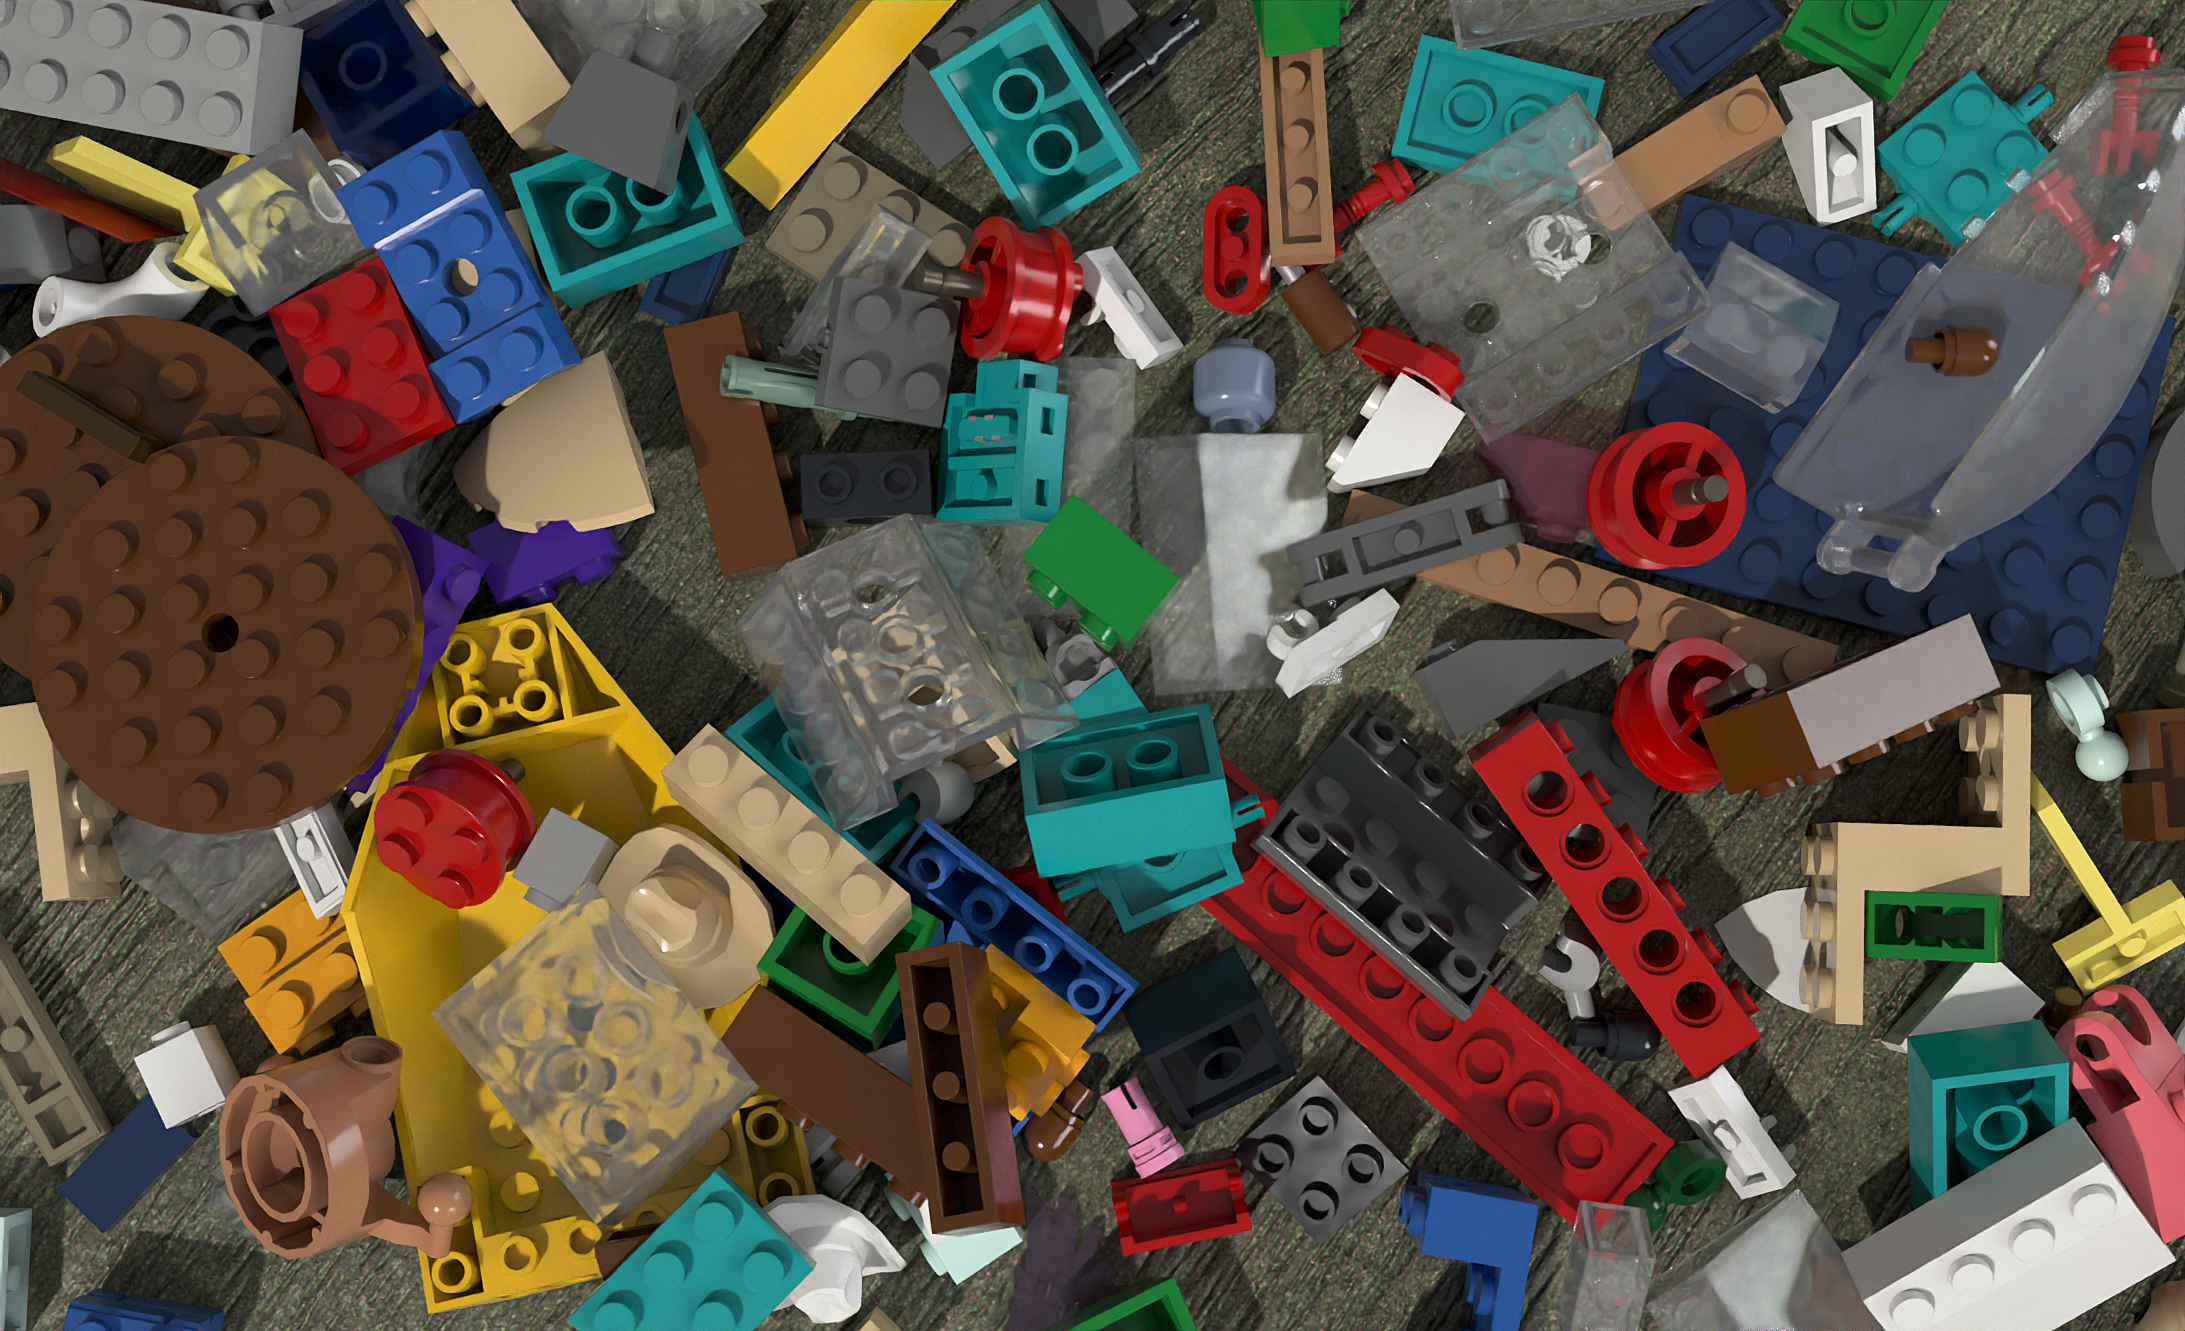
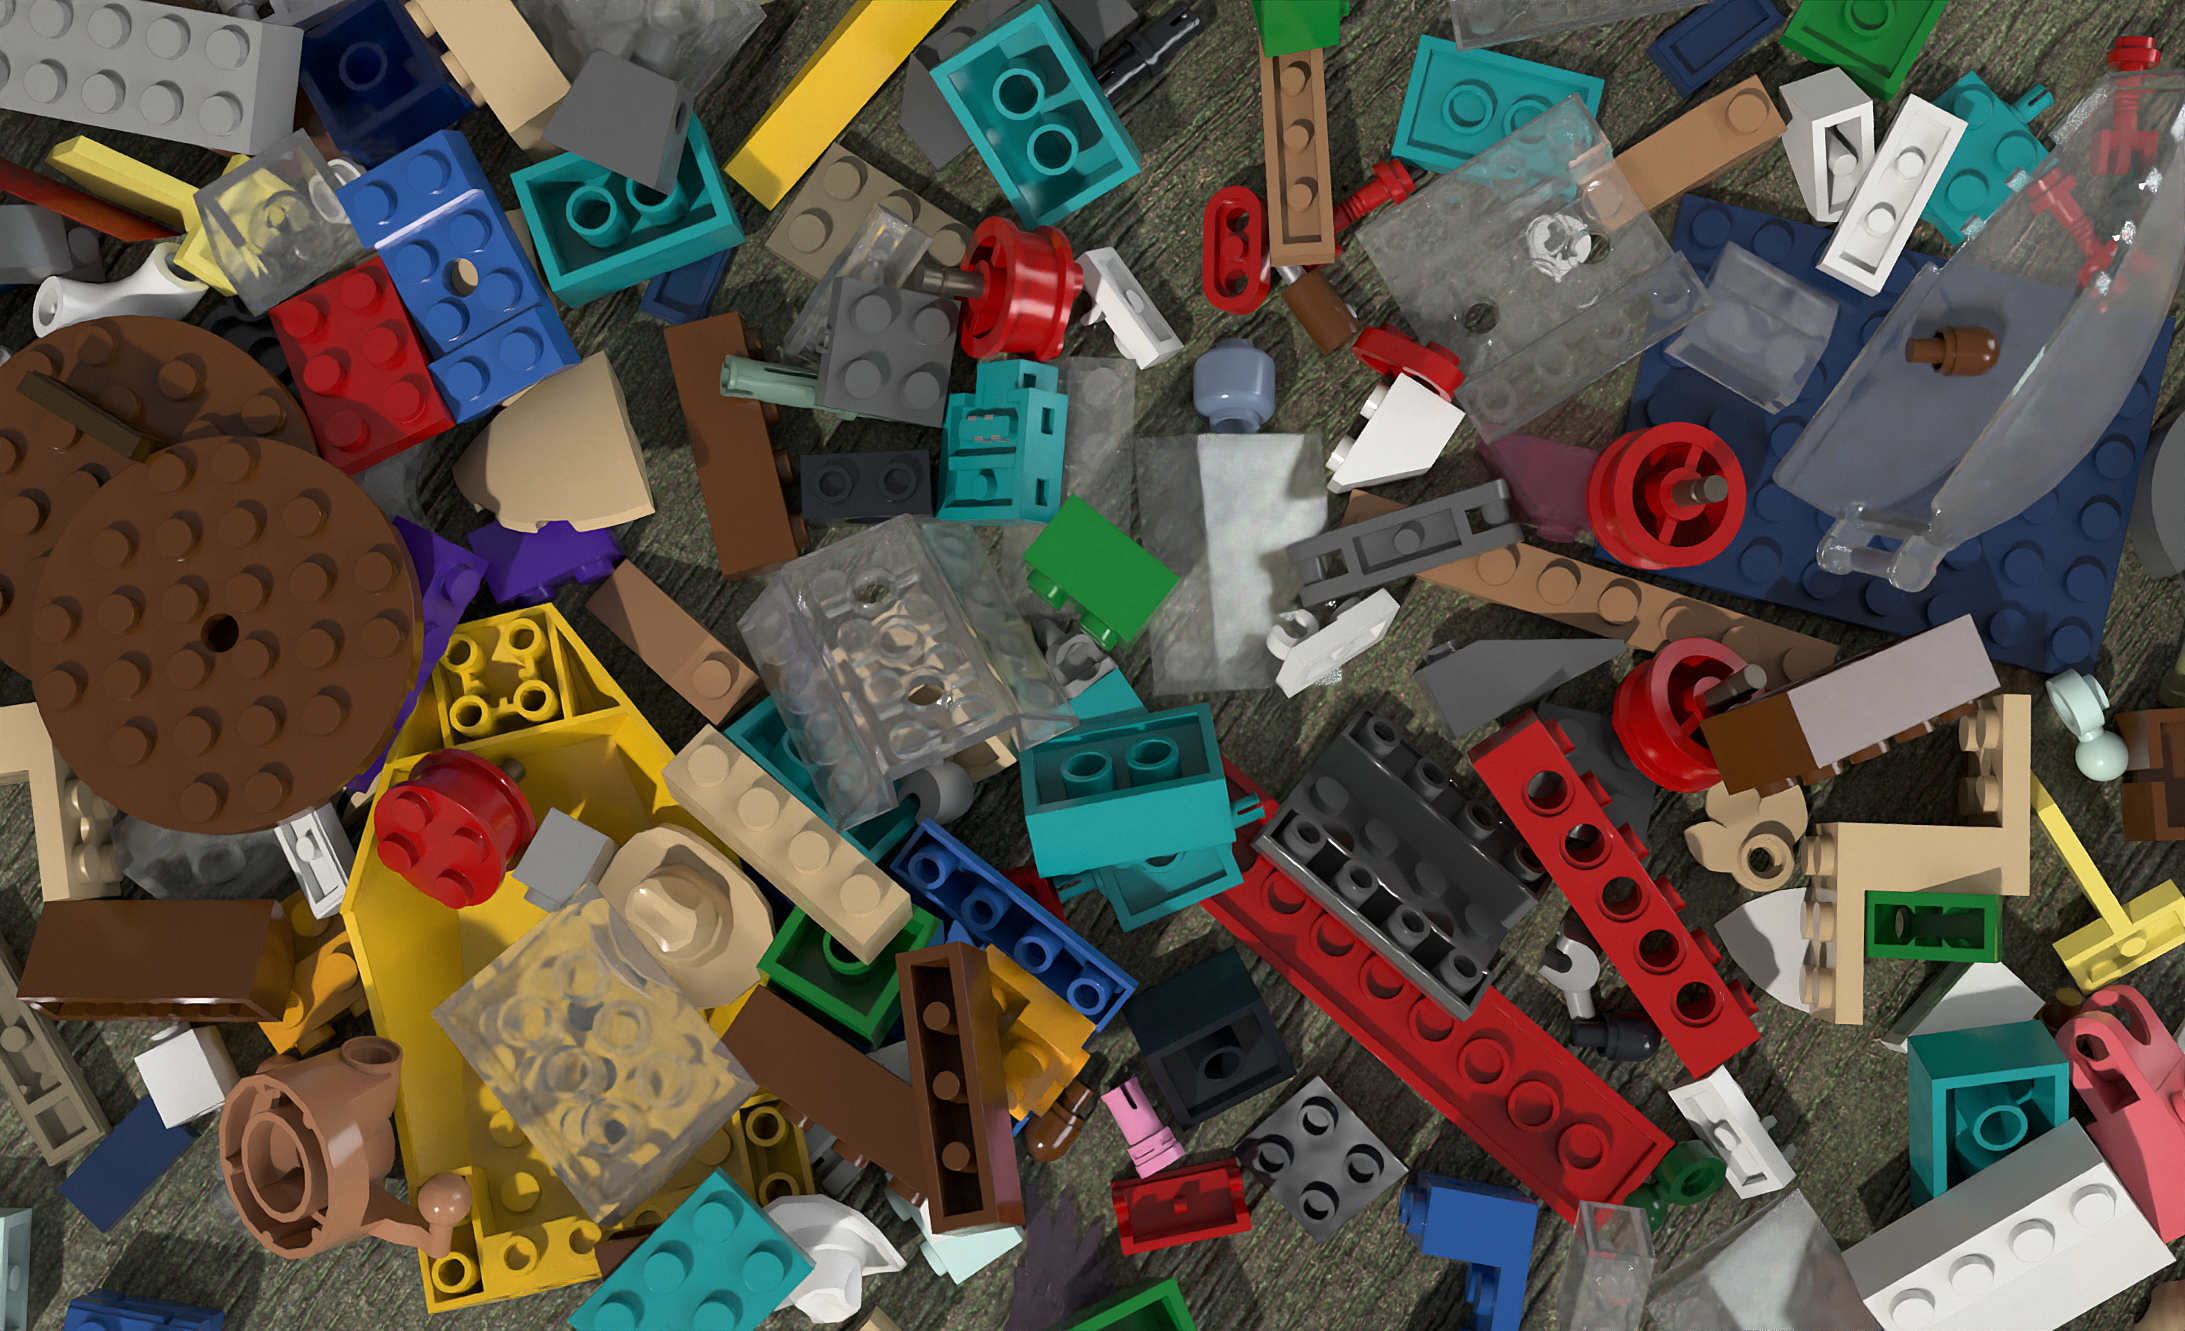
none -> reddish brown brick [16,899,295,1022]
none -> medium nougat slope [584,558,769,729]
none -> tan plate [1683,780,1808,892]
none -> white plate [1815,94,1968,297]

